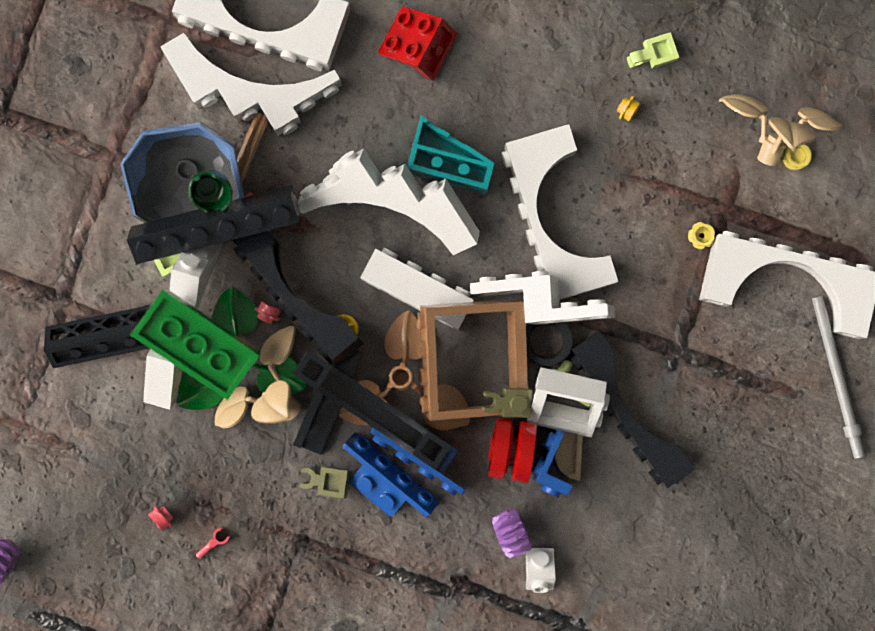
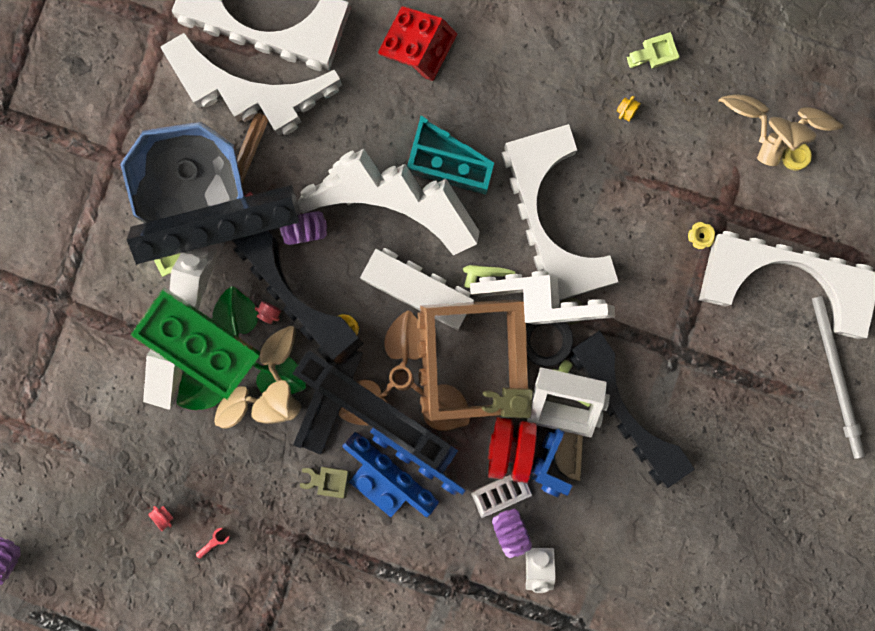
black fence [44,305,151,369] -> none
dark green hair [188,170,233,213] -> none
none -> medium lavender gear [280,211,327,245]
none -> yellowish green bar [463,265,515,288]
none -> white slope [470,474,532,518]

